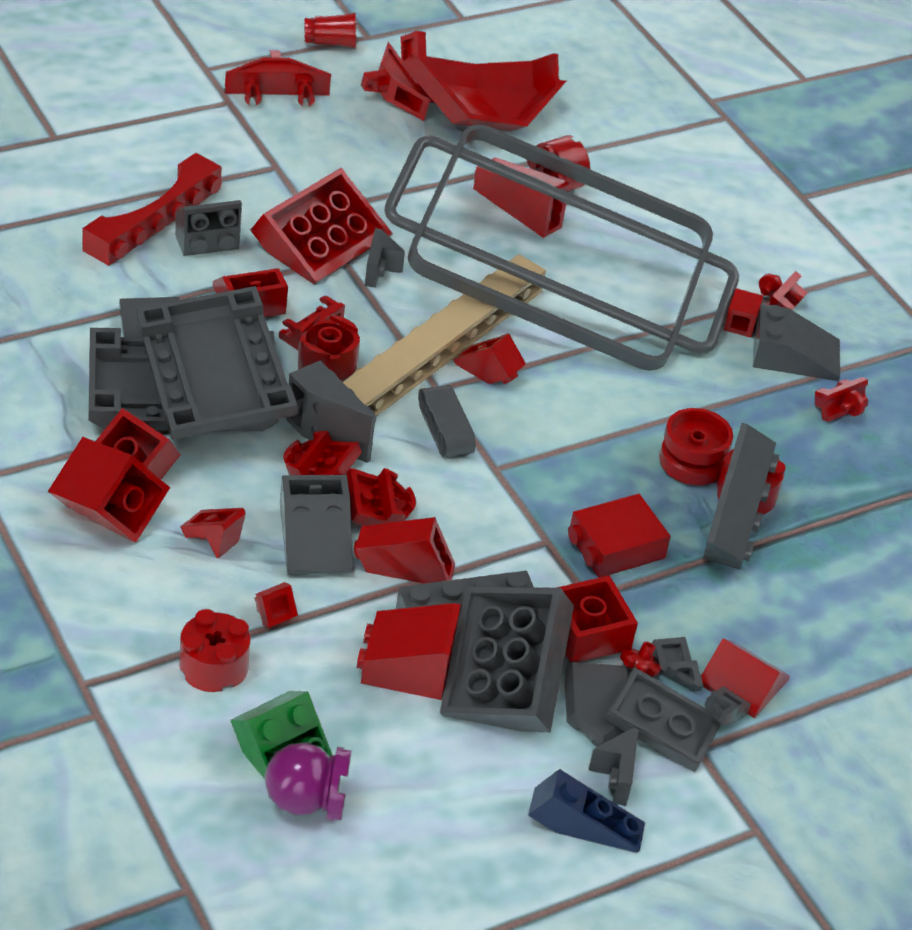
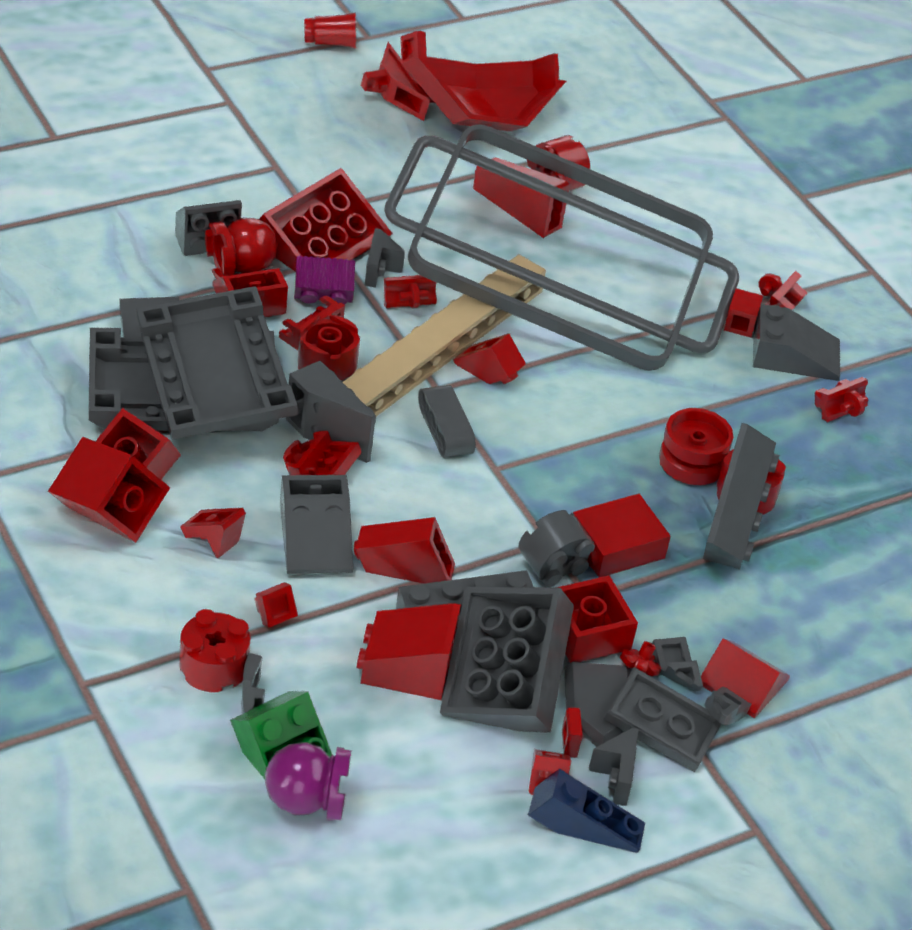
red arch [82,153,222,266] -> none
red connector [224,50,331,106] -> none
red slope [345,468,416,526] -> none
none -> red tile [205,217,278,279]
none -> dark grey slope [241,653,265,714]
none -> magenta brick [294,256,355,305]
none -> red hips [384,275,437,308]
none -> dark grey brick [518,510,595,587]
none -> red slope [529,749,571,795]
none -> red tile [562,707,583,758]

